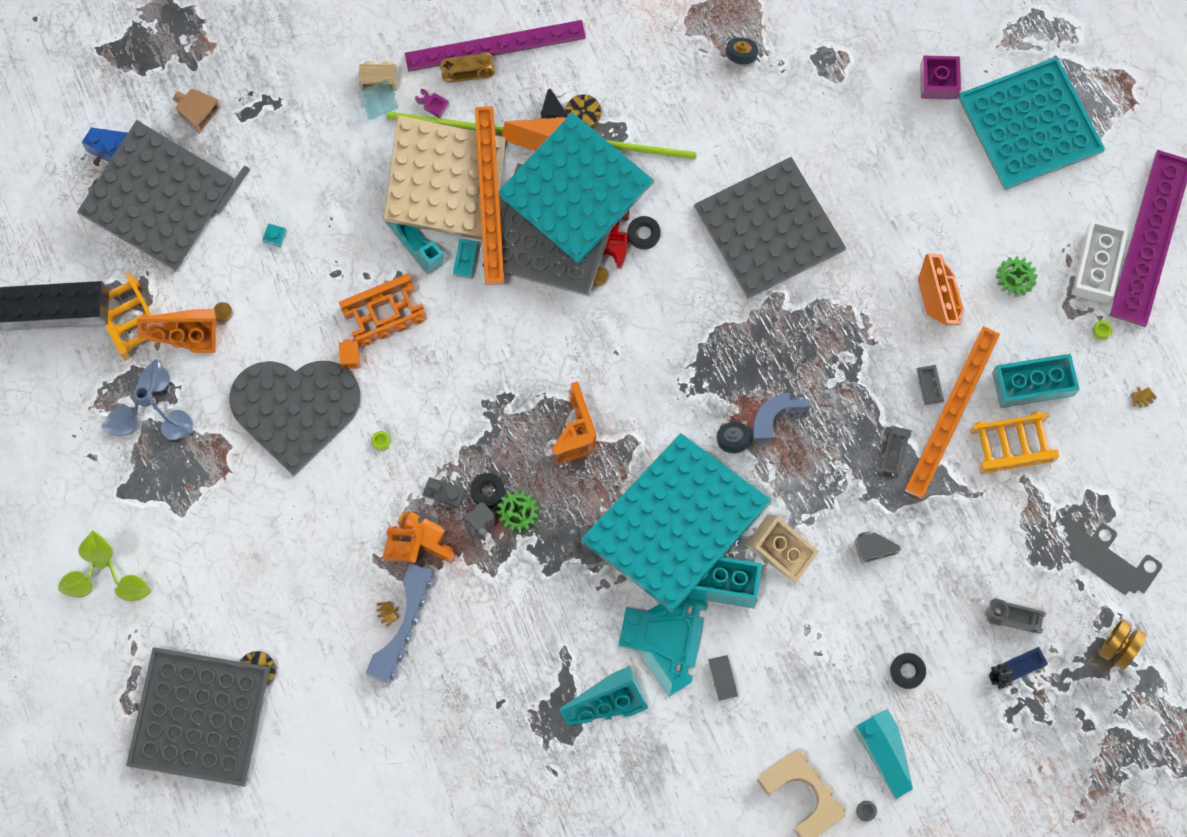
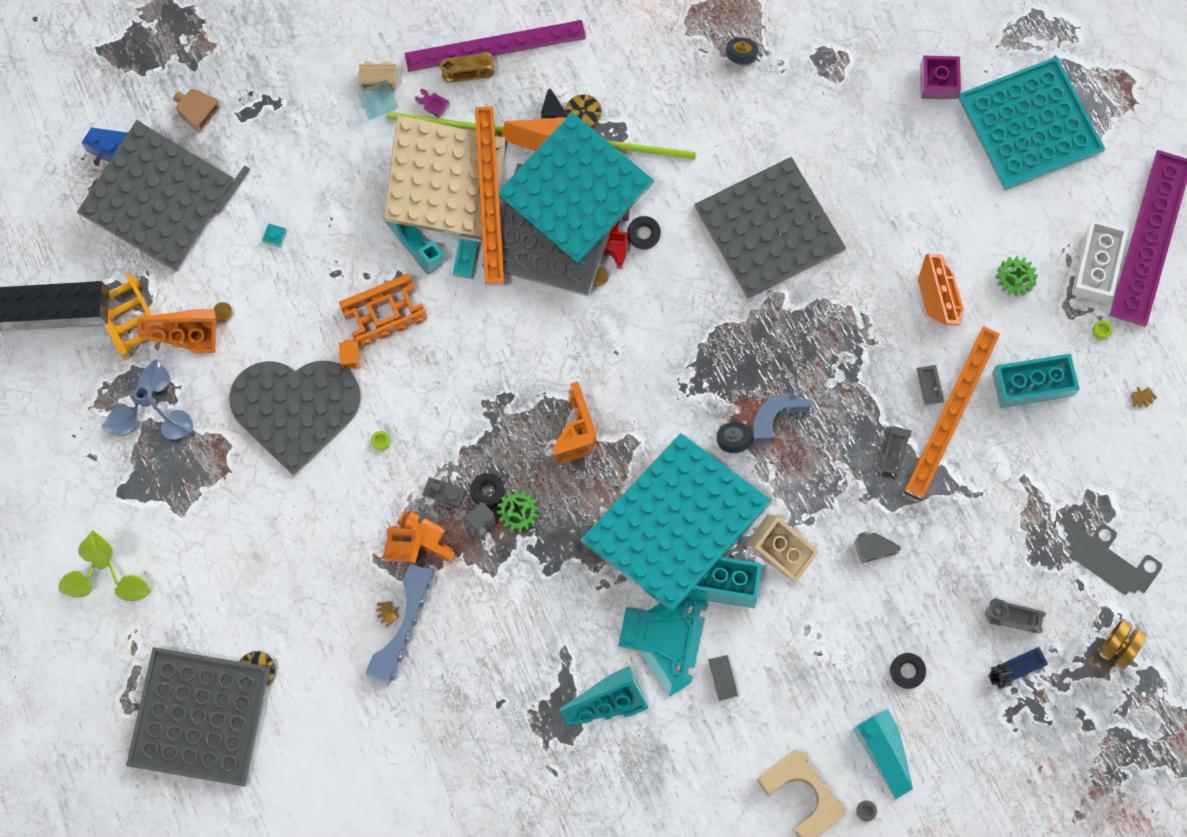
light orange fence [970,411,1059,474] -> none

